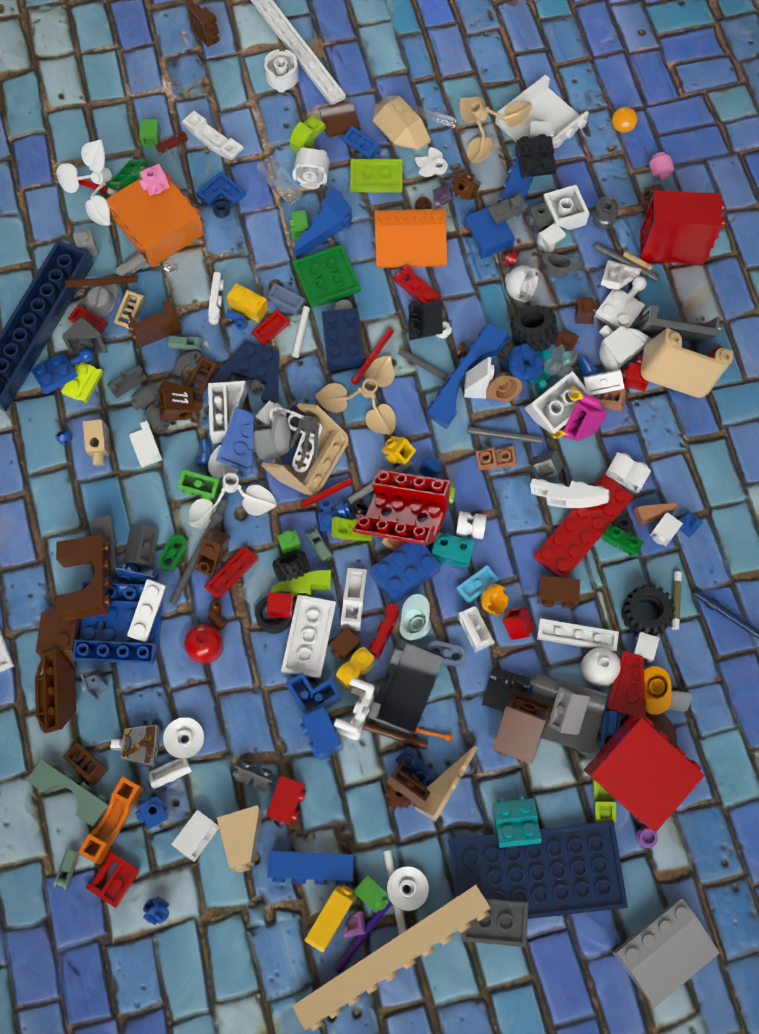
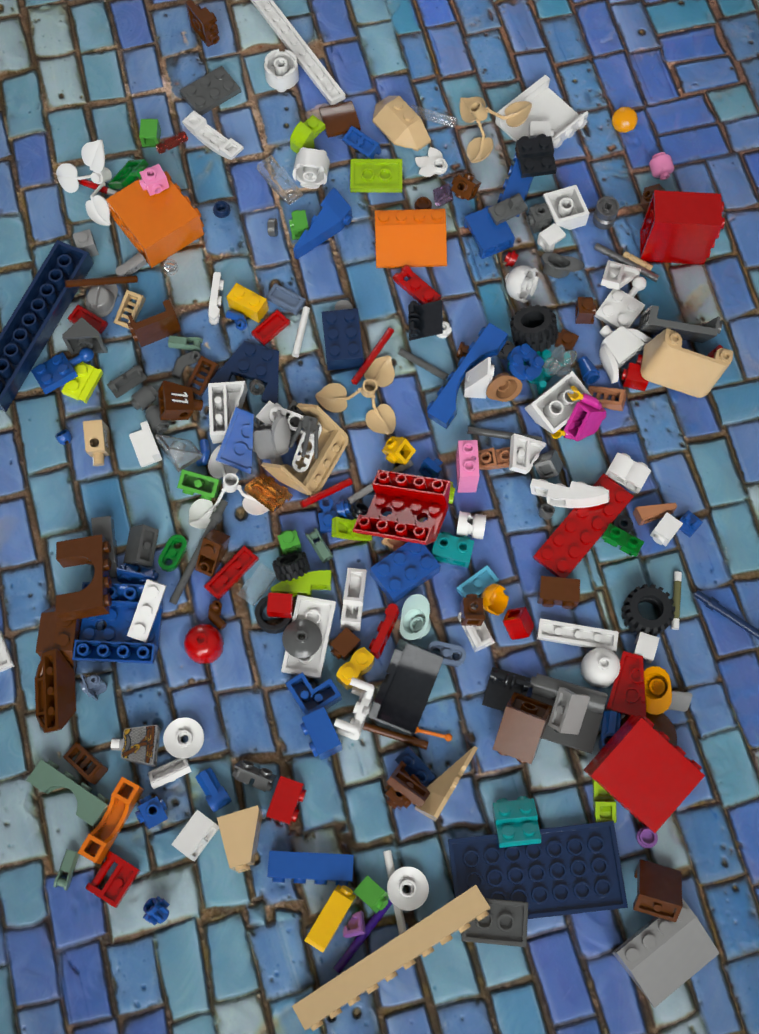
blue plate [196,171,246,207] -> none
green plate [292,244,361,309] -> none
white plate [584,369,624,395] -> none
none -> clear slope [155,434,203,472]
none -> dark grey plate [180,66,241,116]
none -> blue piece [195,768,232,813]
none -> clear orange plate [244,473,293,512]
none -> dark grey tile [267,218,278,237]
none -> dark grey dish [282,619,322,658]
none -> bright pink window [456,440,479,493]
none -> reddish brown brick [460,594,485,626]
none -> white wing [509,433,546,475]
none -> dark grey hinge [538,503,555,520]
none -> reddish brown panel [633,859,683,922]

